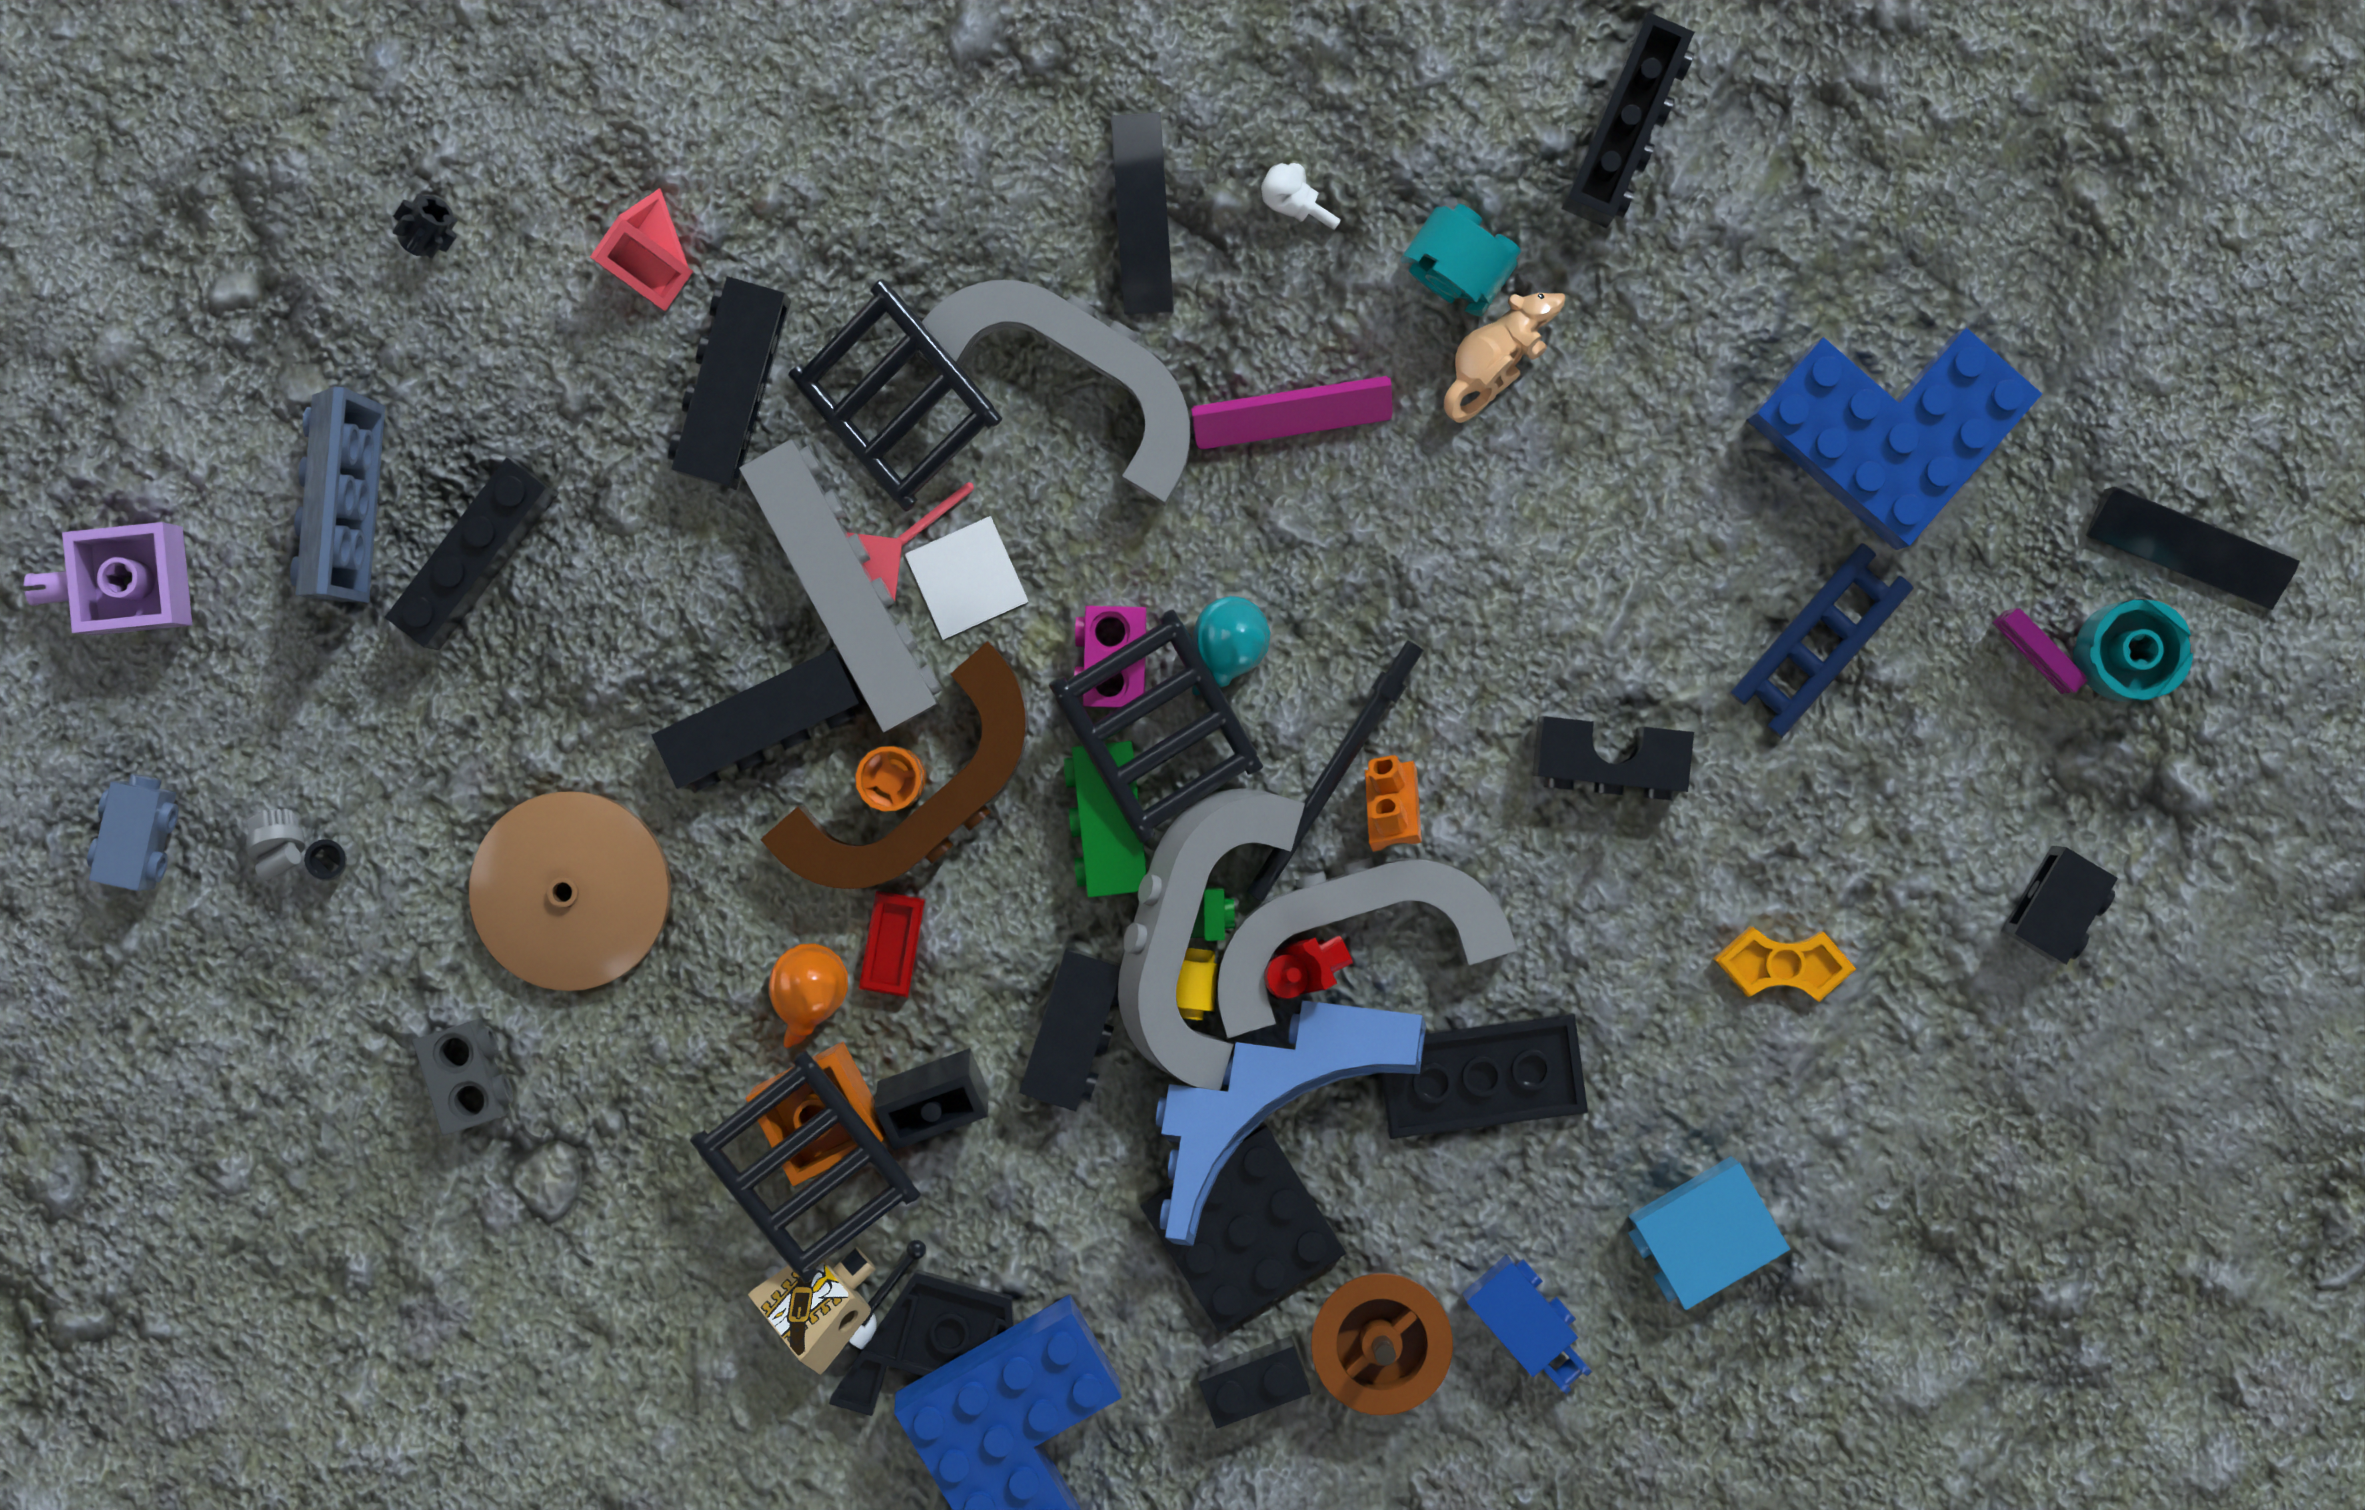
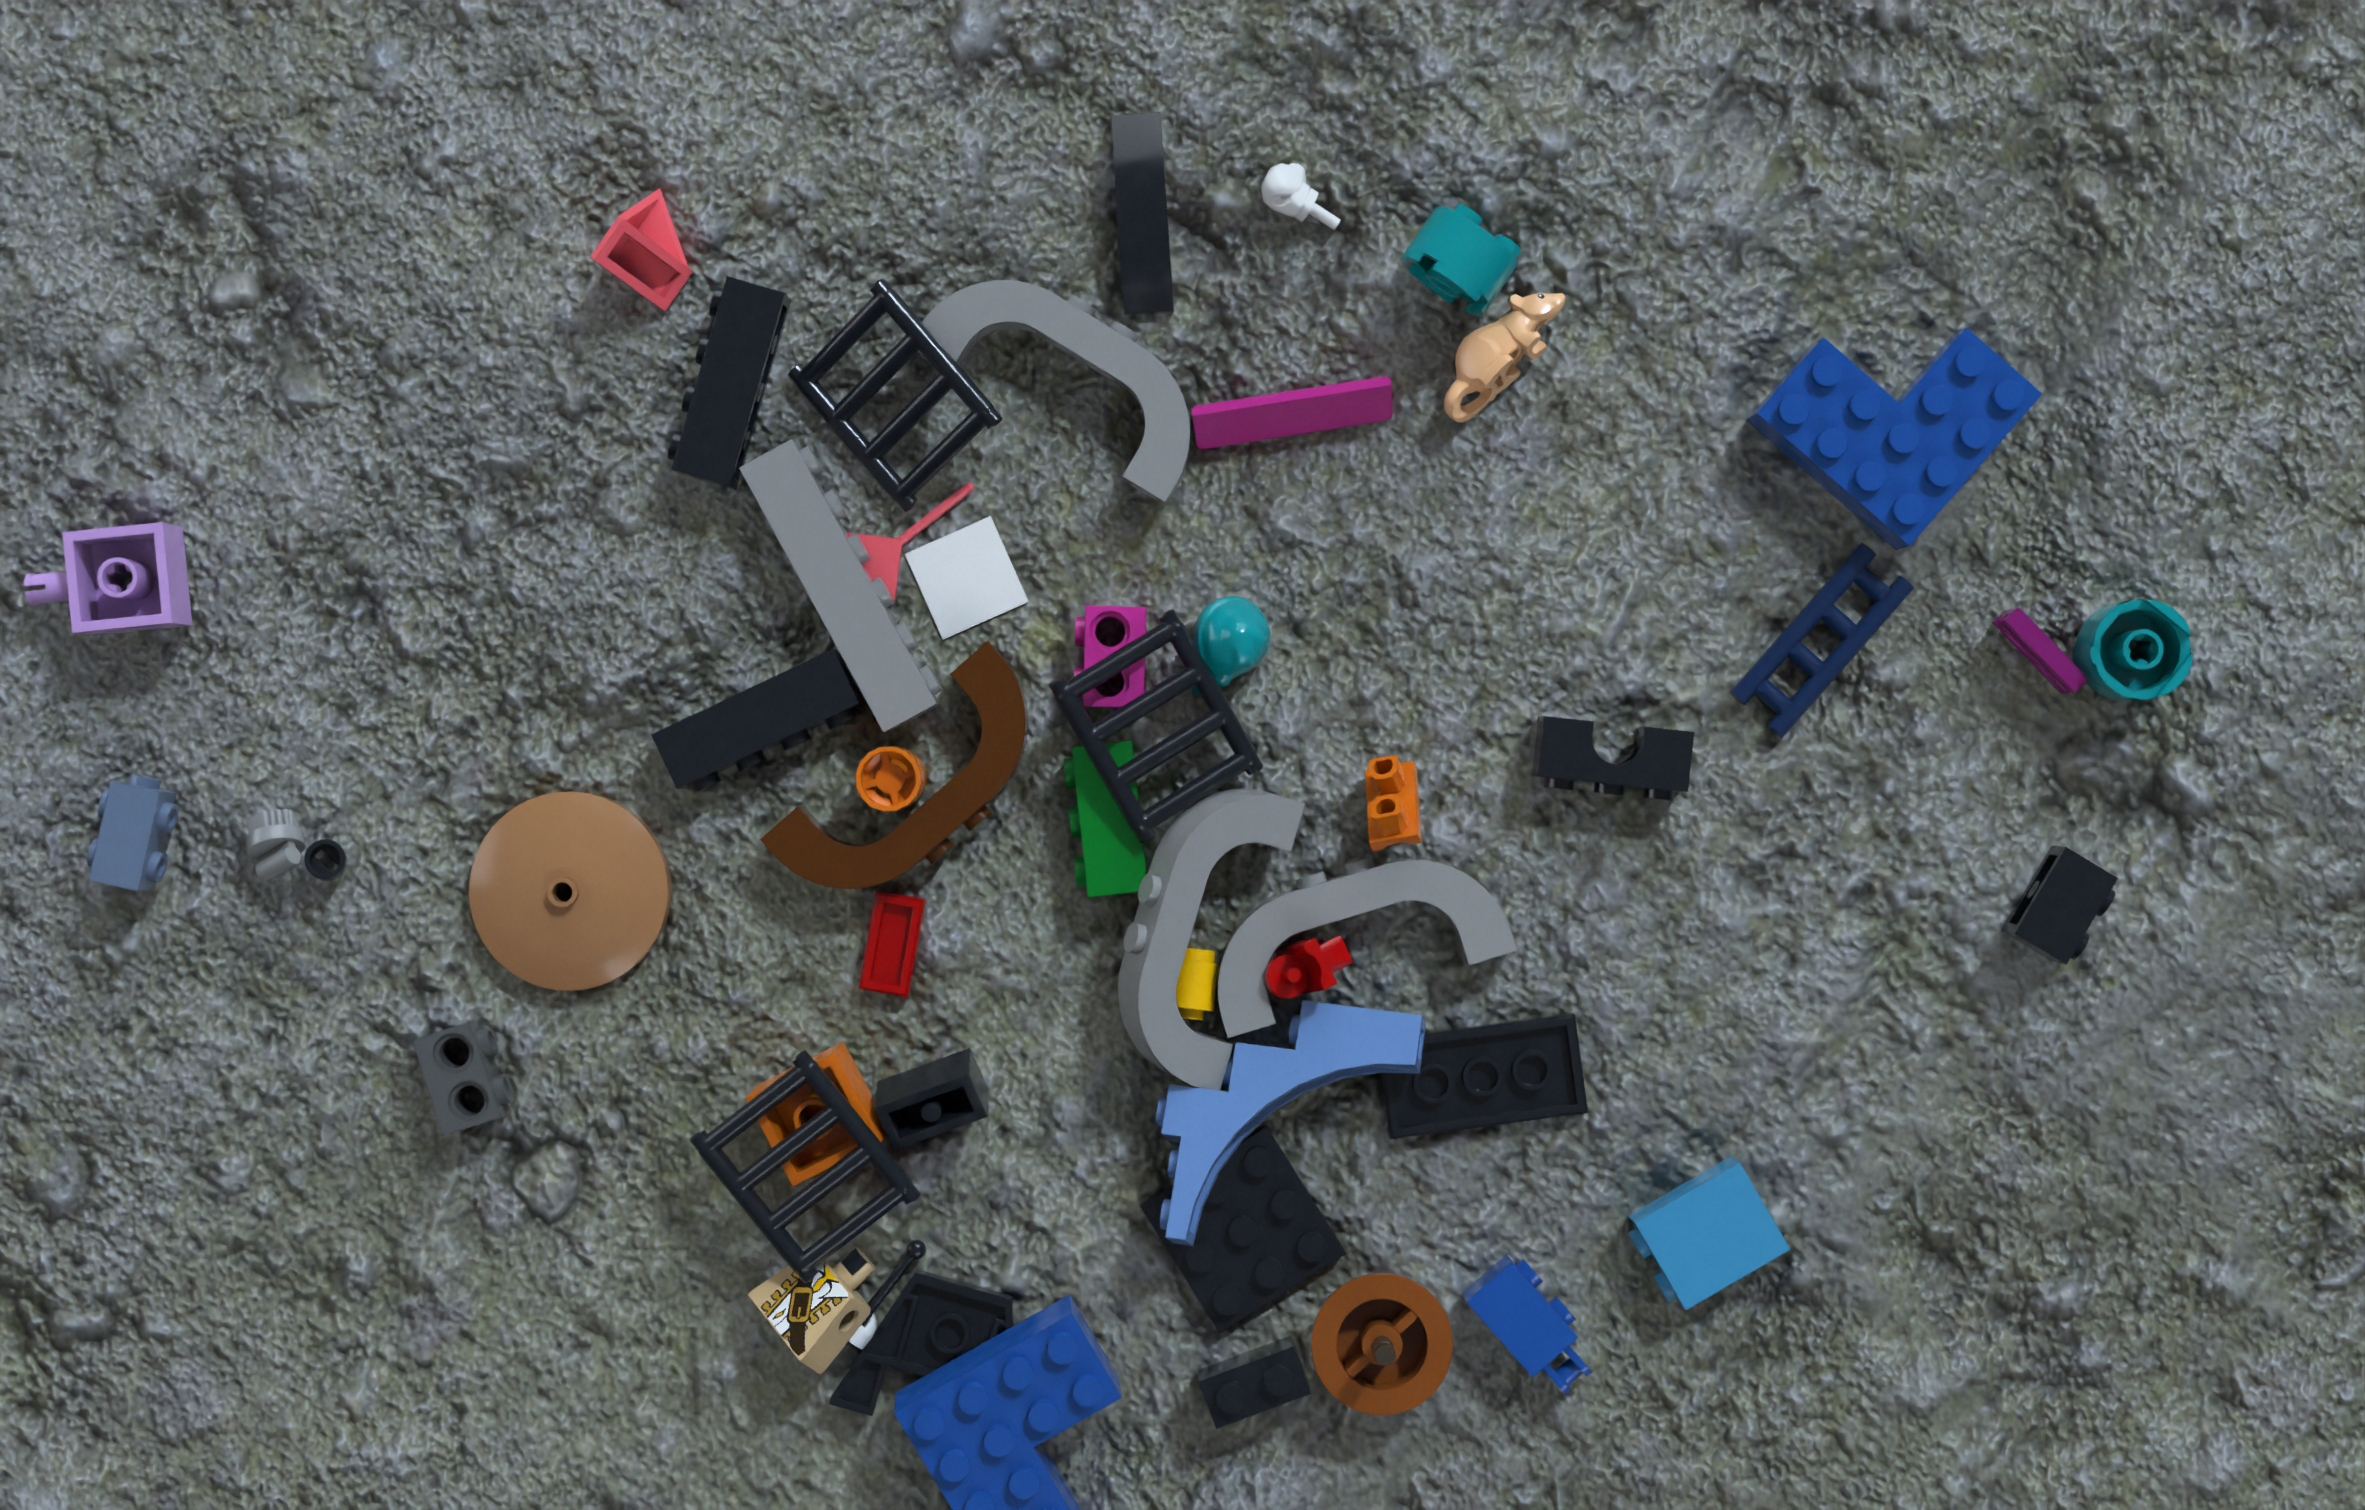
sand blue slope [290,387,385,603] -> none
black brick [384,457,559,650] -> none
black gear [392,194,457,258] -> none
orange hat [768,943,848,1049] -> none
black brick [1019,947,1121,1112] -> none
green bracket [1190,887,1235,941] -> none
black bar [1246,640,1424,902] -> none
black brick [1561,12,1695,228] -> none
light orange tile [1713,926,1856,1002] -> none
black slope [2086,487,2300,610] -> none

